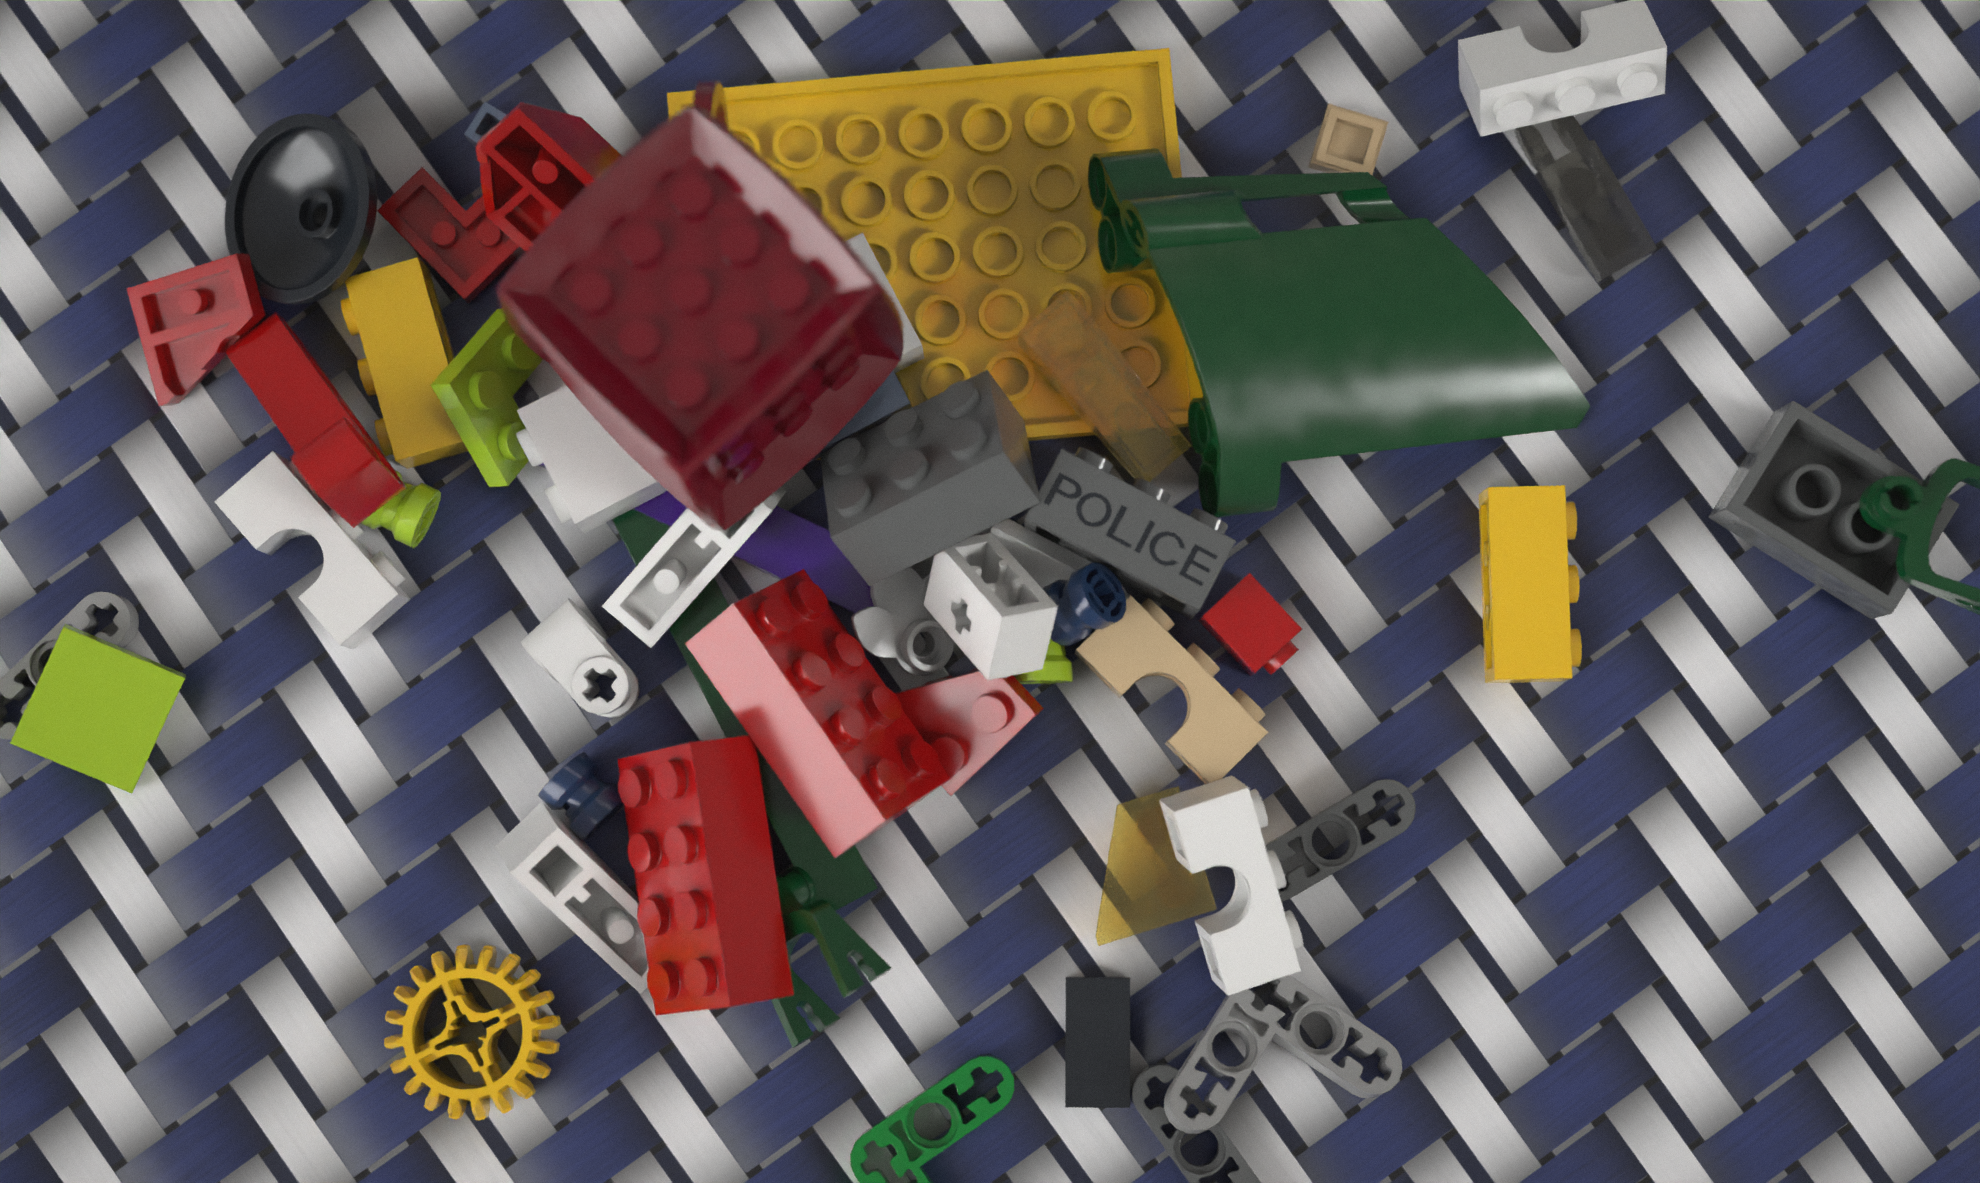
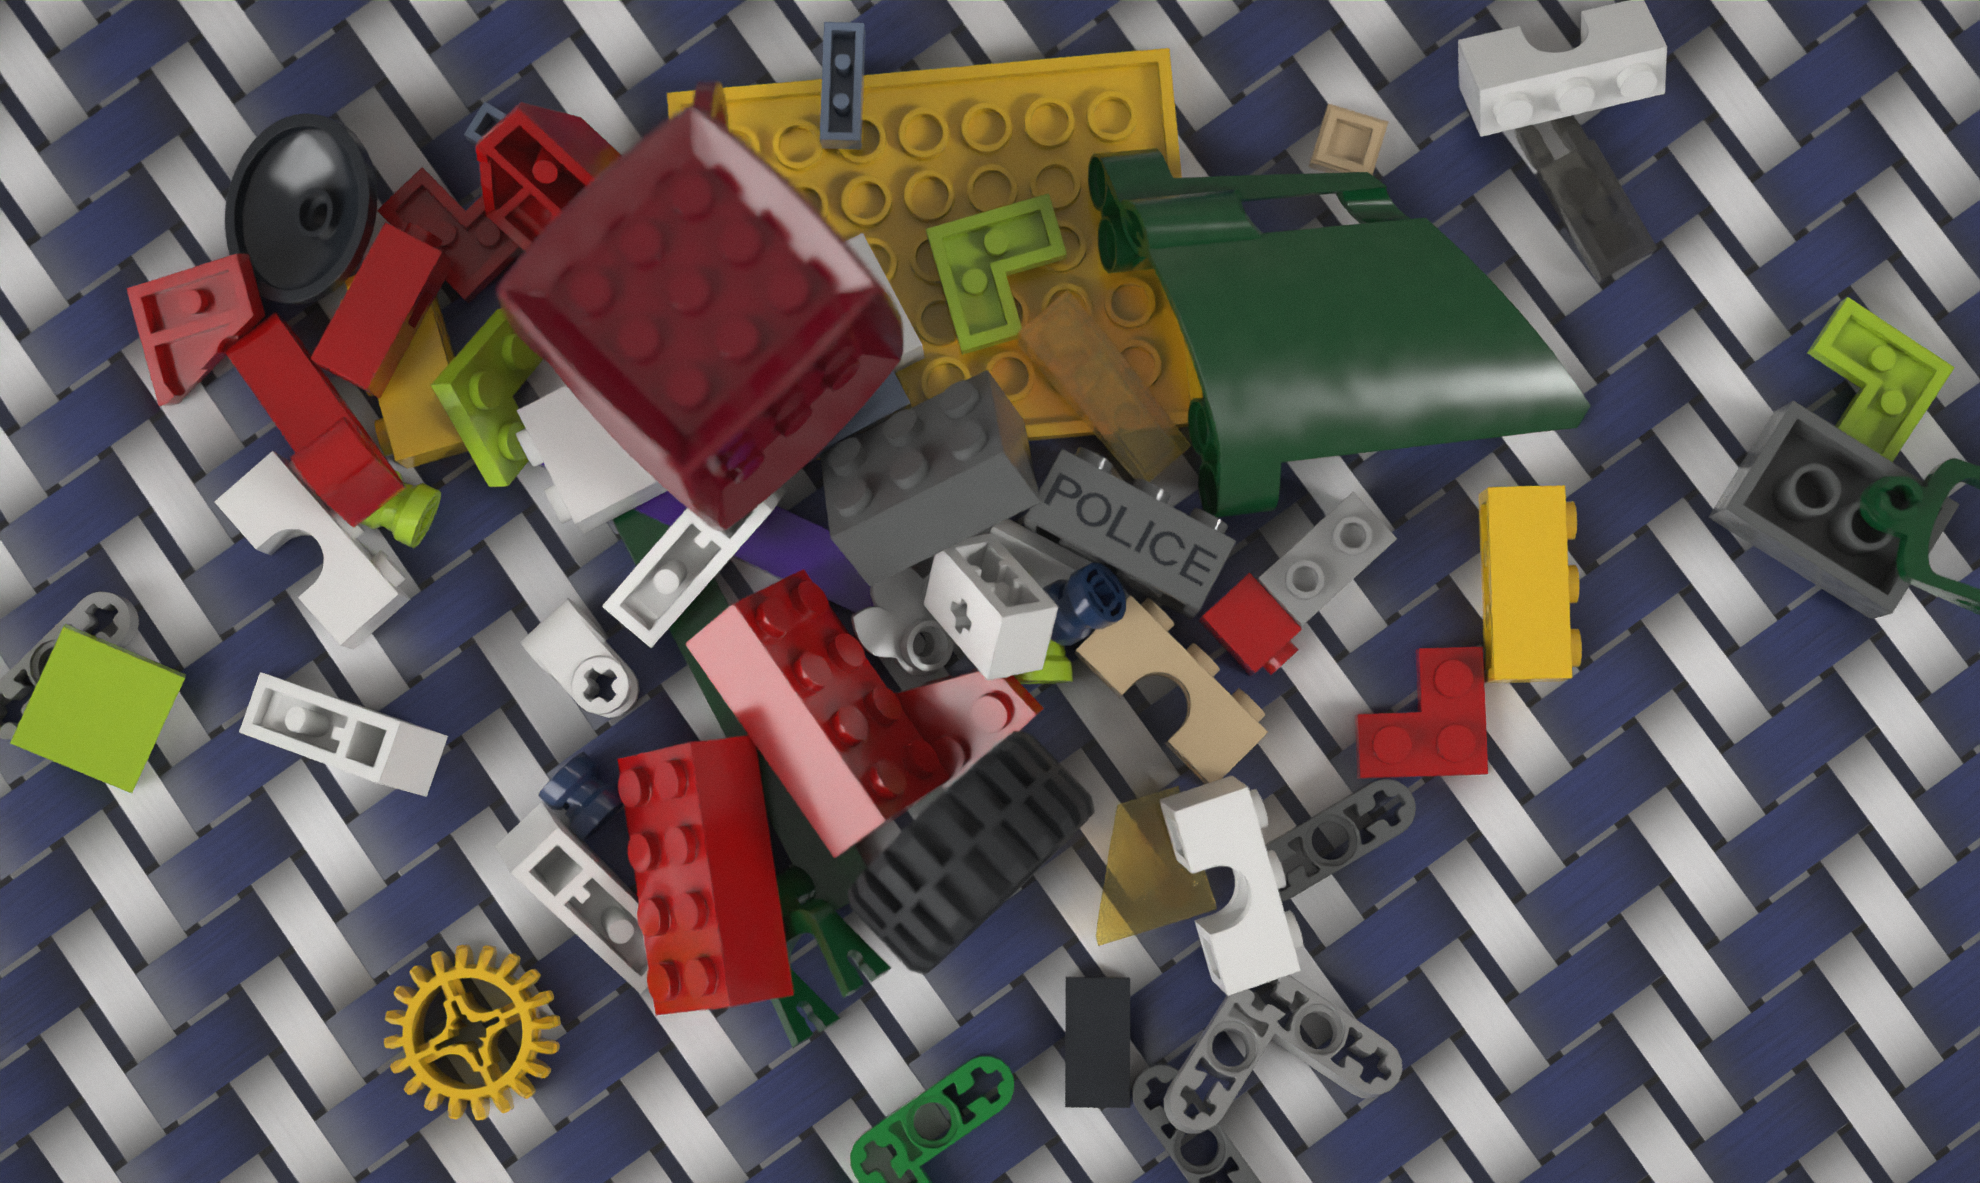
none -> white slope [239,672,448,797]
none -> red brick [310,222,453,398]
none -> sand blue piece [820,22,866,150]
none -> black tyre [848,730,1095,975]
none -> lime plate [926,193,1067,355]
none -> light grey brick [1257,491,1397,627]
none -> red plate [1355,647,1488,779]
none -> lime plate [1807,297,1955,462]

